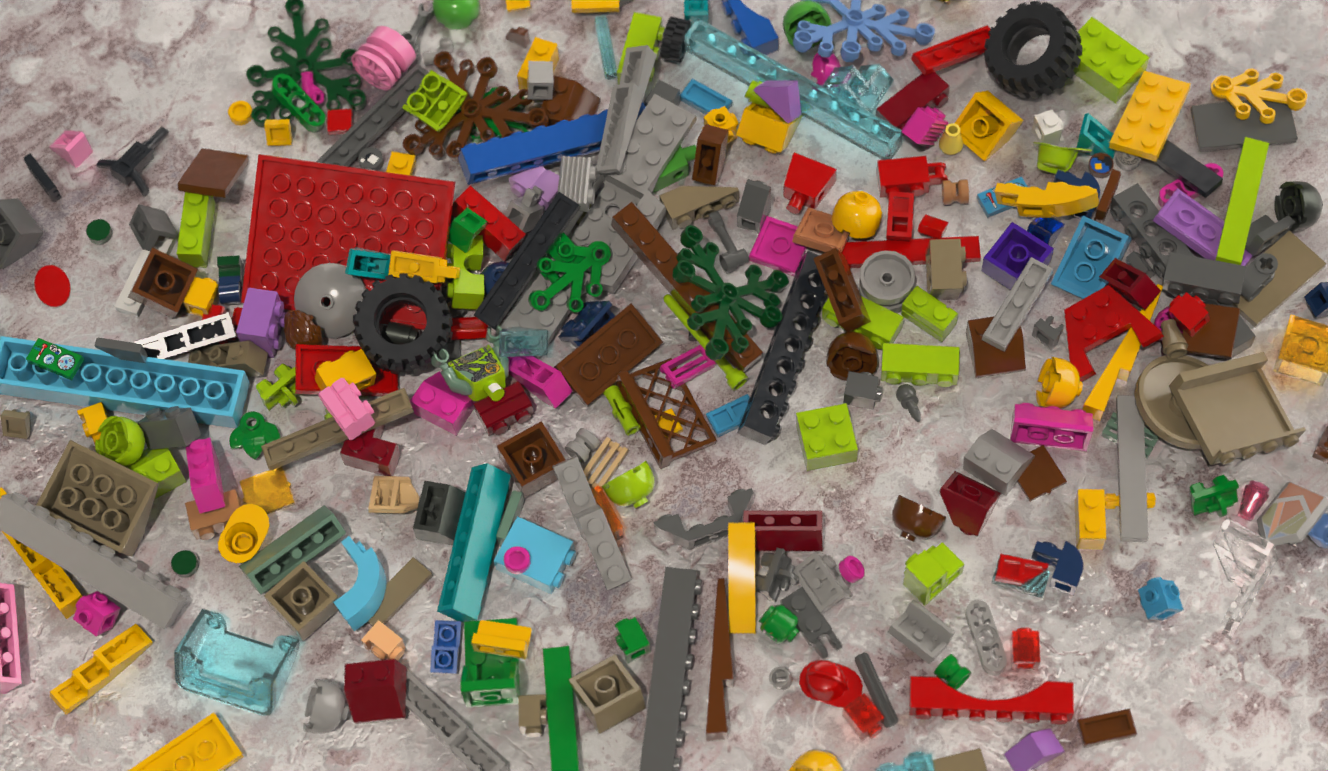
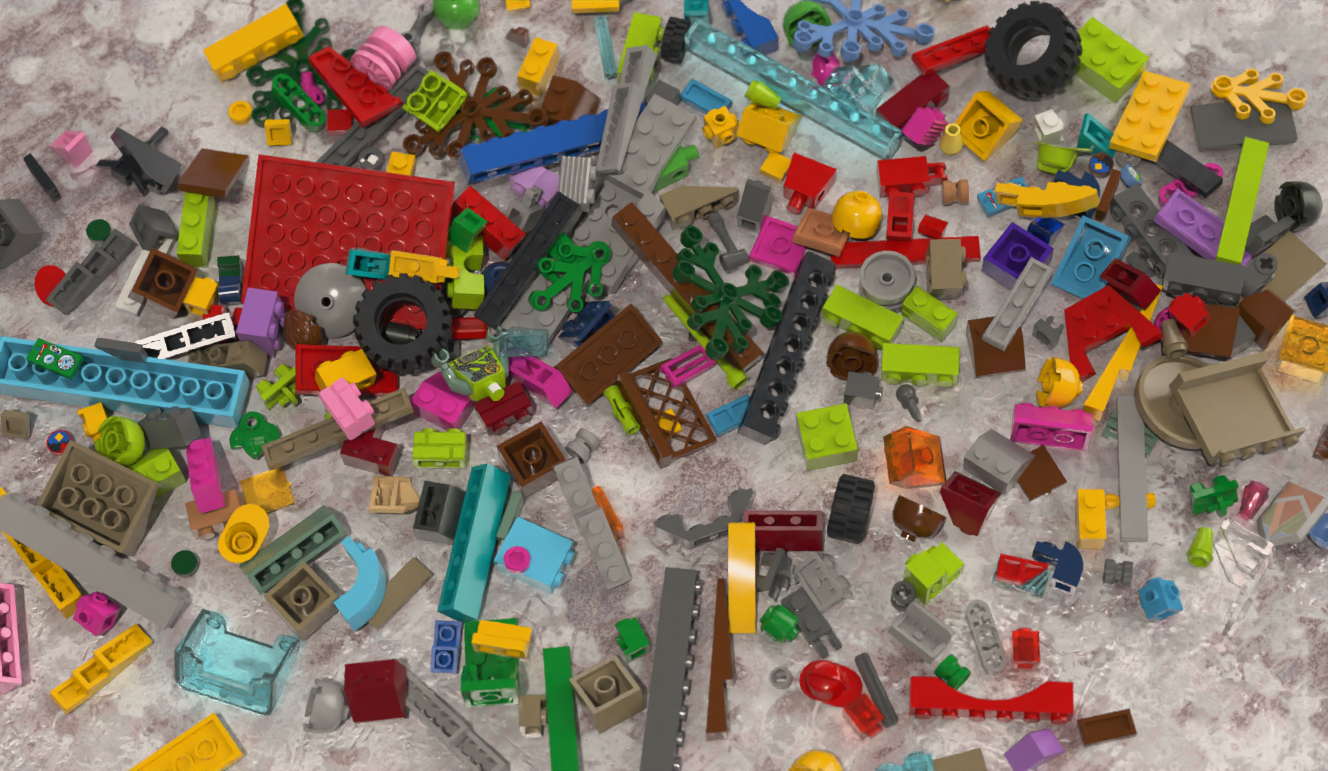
light nougat brick [361,620,406,661] -> none
light grey brick [527,61,554,104] -> none
tan tile [583,437,629,493] -> none
lime cylinder [602,461,655,509] -> none
reddish brown brick [692,124,729,186] -> none
medium lavender slope [754,80,801,124] -> none
reddish brown brick [813,248,871,332] -> none
dark pink tile [839,556,865,583] -> none
none -> dark grey slope [46,228,136,315]
none -> tile [46,430,73,457]
none -> black slope [110,127,182,195]
none -> yellow brick [203,4,304,82]
none -> red wing [309,46,403,128]
none -> lime brick [412,428,468,468]
none -> yellow tile [760,152,791,183]
none -> black tyre [827,474,875,544]
none -> clear orange slope [883,426,947,489]
none -> dark grey bush [890,581,915,612]
none -> dark grey wheel [1103,558,1133,588]
none -> medium blue tile [1120,164,1143,187]
none -> lime cone [1187,527,1214,568]
none -> reddish brown slope [1237,289,1295,350]

